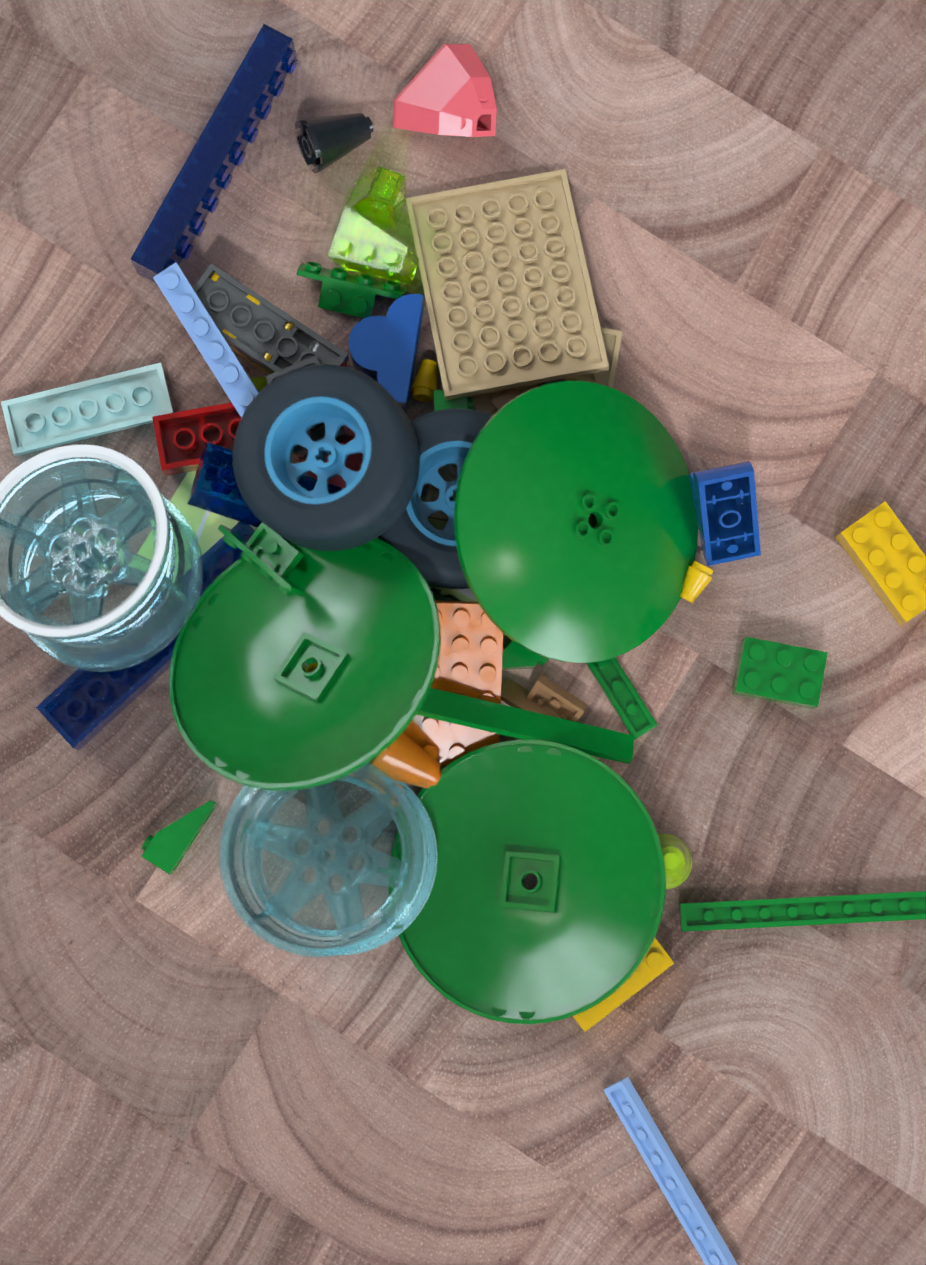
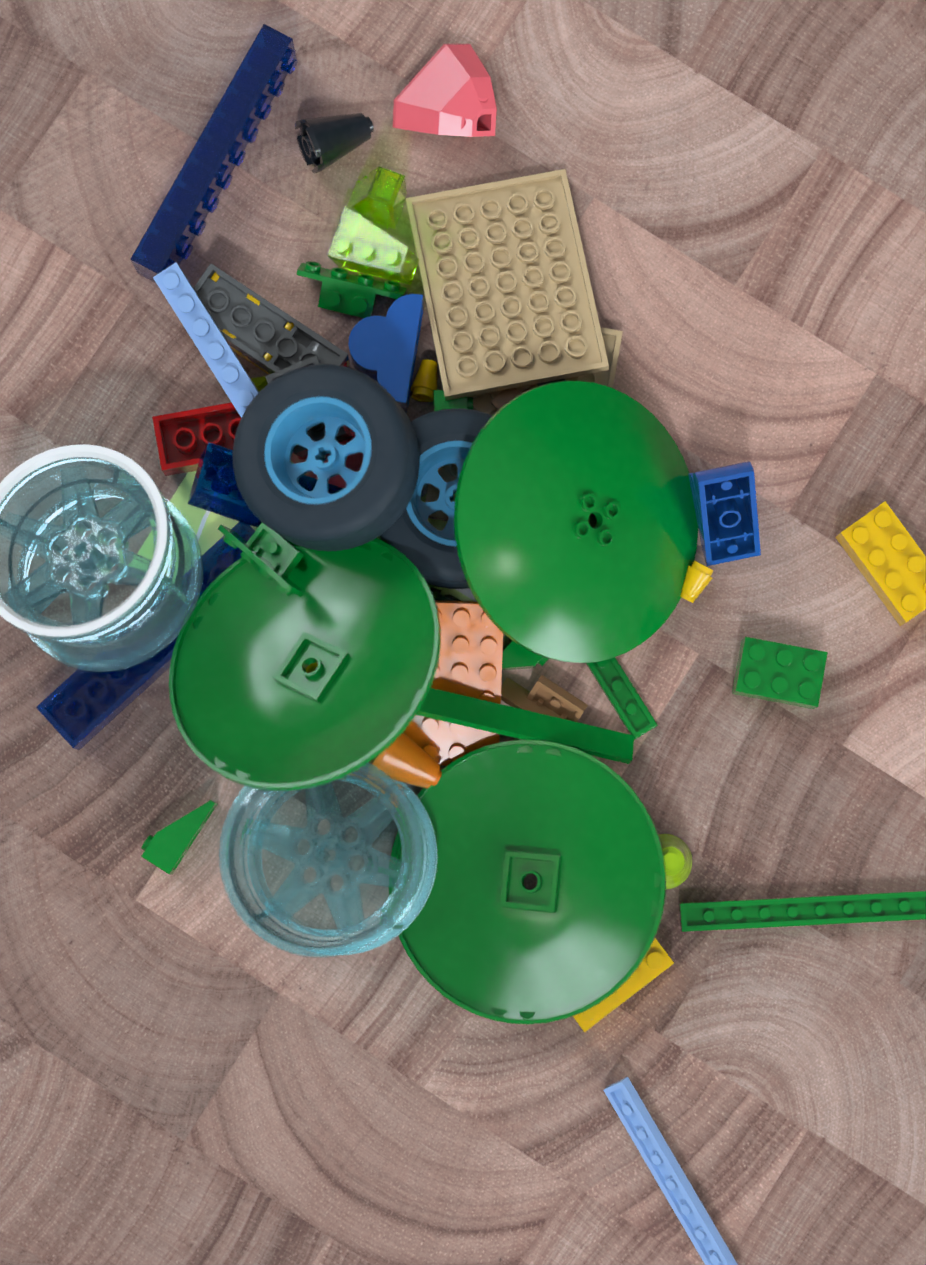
light aqua plate [1,363,174,456] -> none

